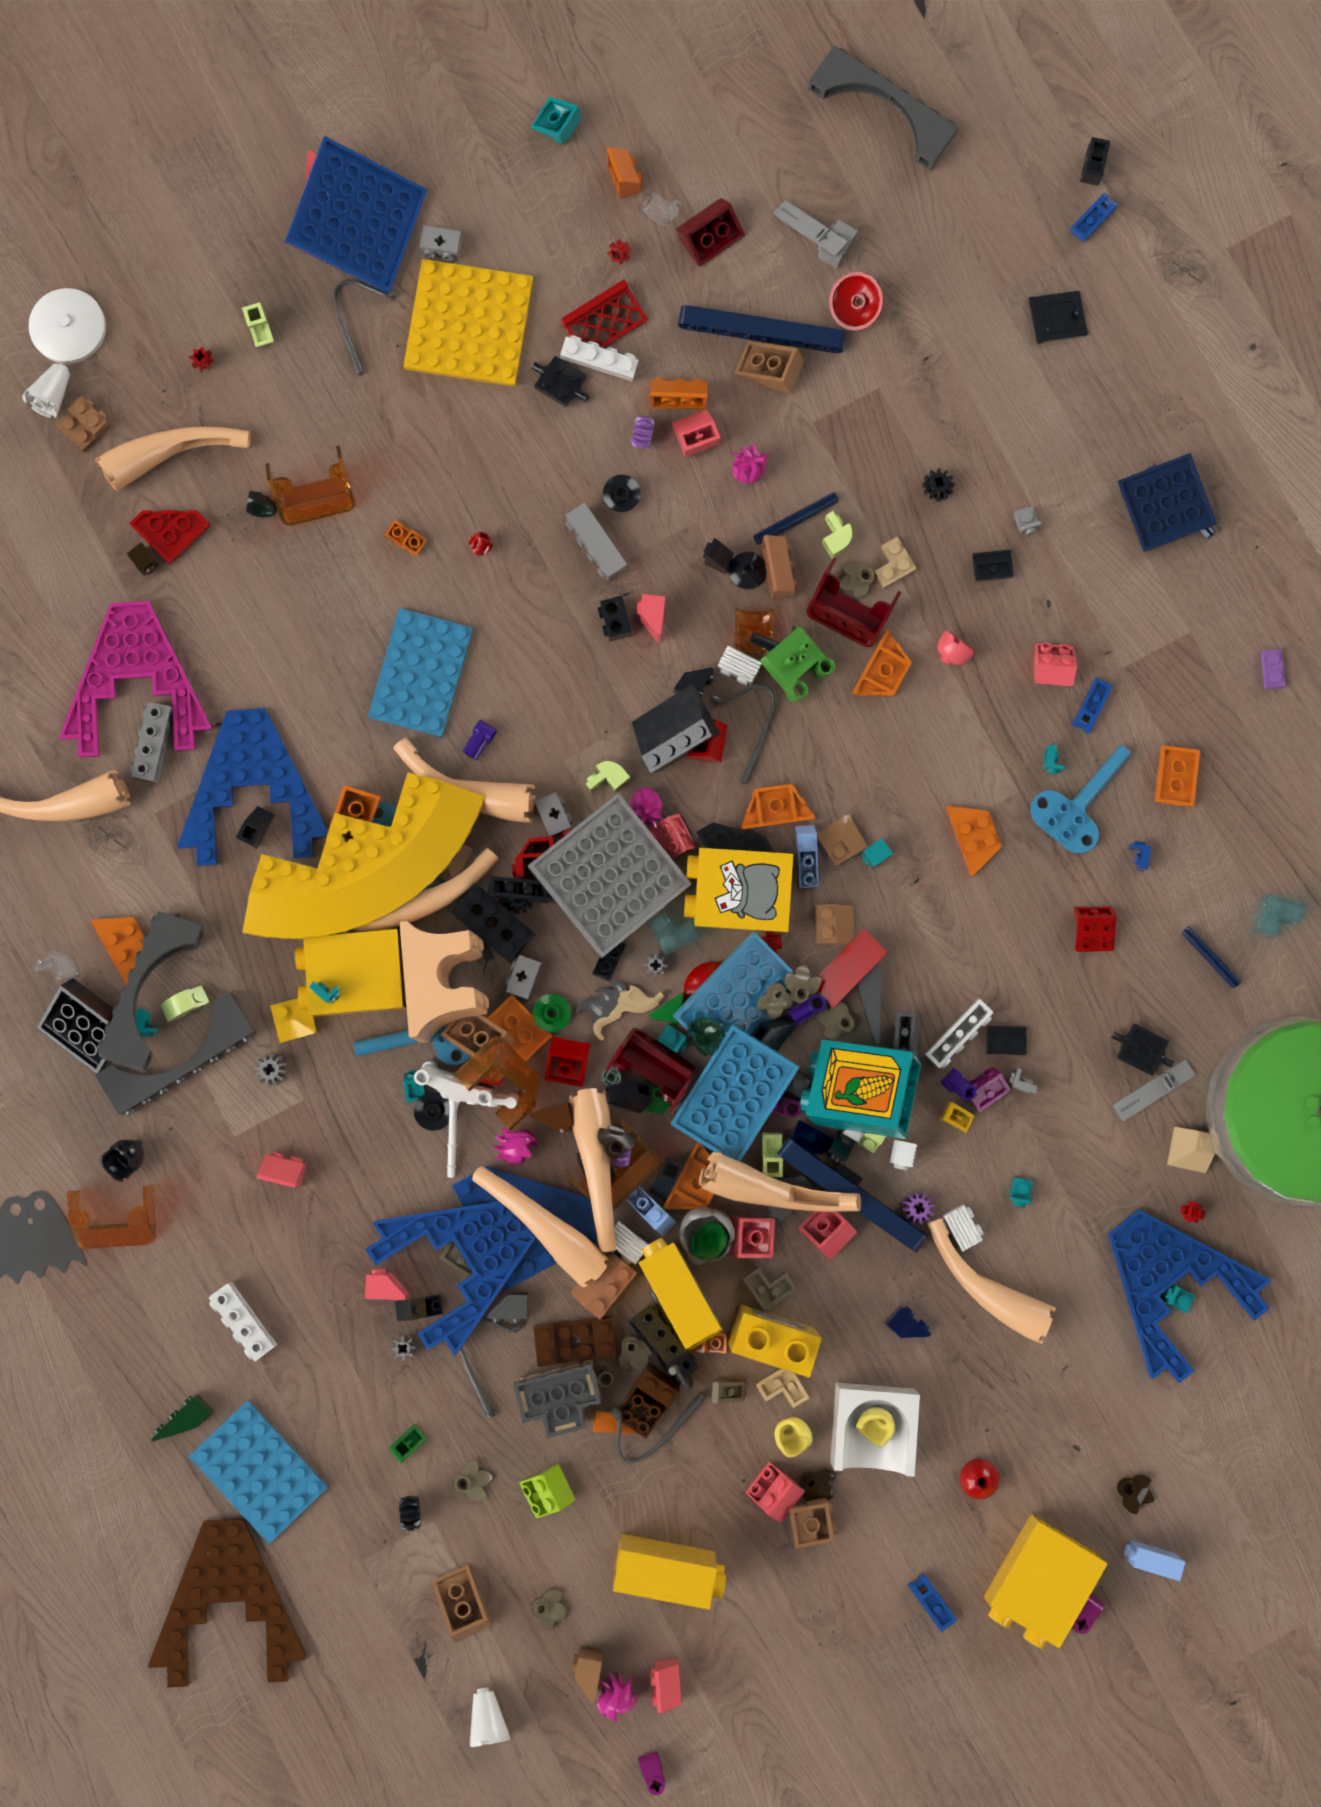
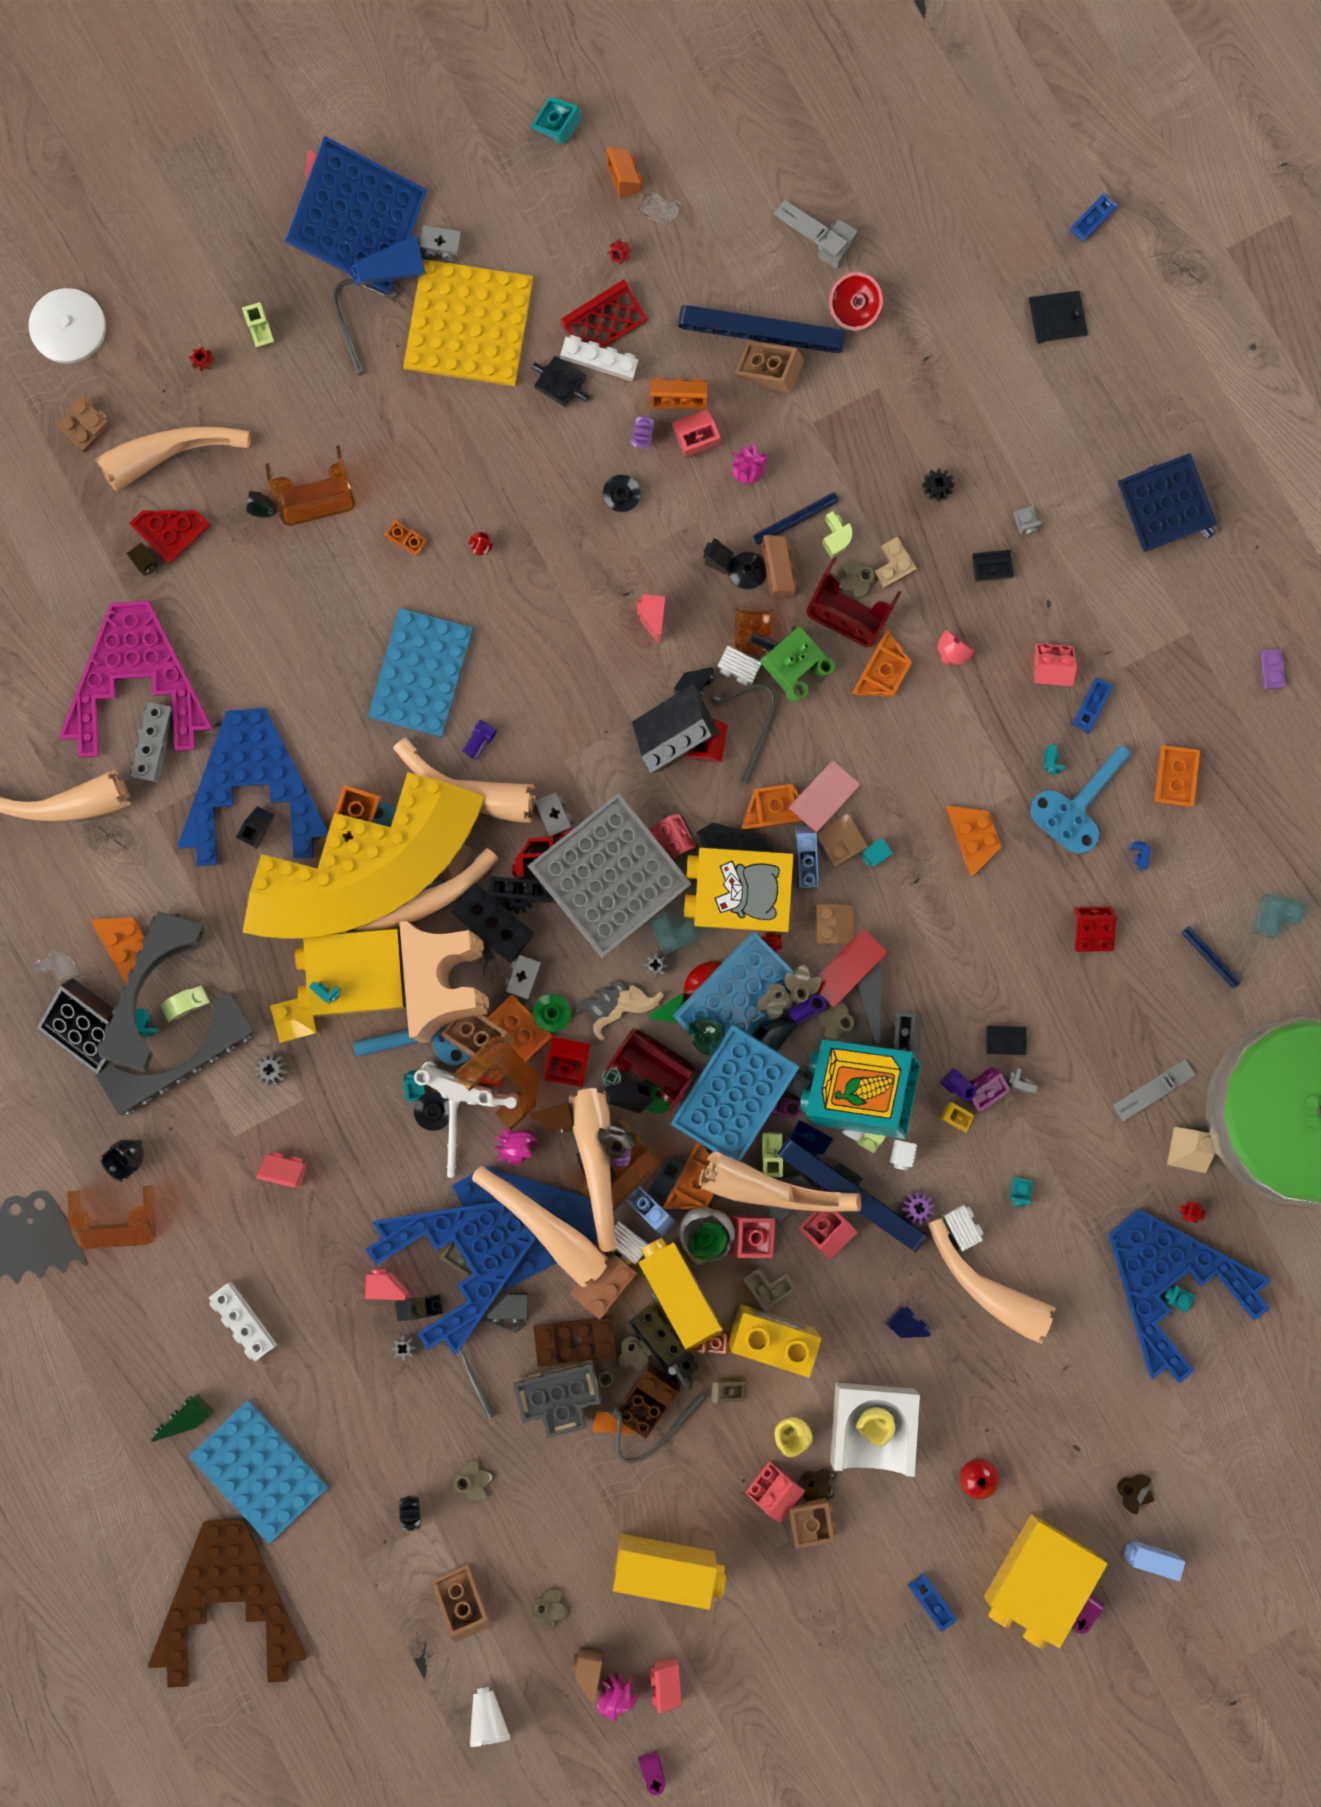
white cone [22,363,70,418] -> none
green slope [388,1424,427,1463] -> none
lime slope [519,1464,576,1519] -> none
light grey brick [565,502,627,582] -> none
yellowish green brick [586,761,630,792] -> none
black slope [592,942,626,982] -> none
black brick [598,596,632,641] -> none
dark pink hair [629,787,663,828] -> none
teal bracket [657,1024,688,1053] -> none
dark red slope [675,198,745,267] -> none
tan plate [755,1368,809,1408] -> none
dark grey arch [808,45,958,171] -> none
black slope [825,1131,855,1163] -> none
white brick [923,999,994,1069] -> none
black brick [1080,137,1110,186] -> none
black plate [1111,1023,1175,1076] -> none
none -> blue slope [350,236,425,286]
none -> piece [788,760,861,833]

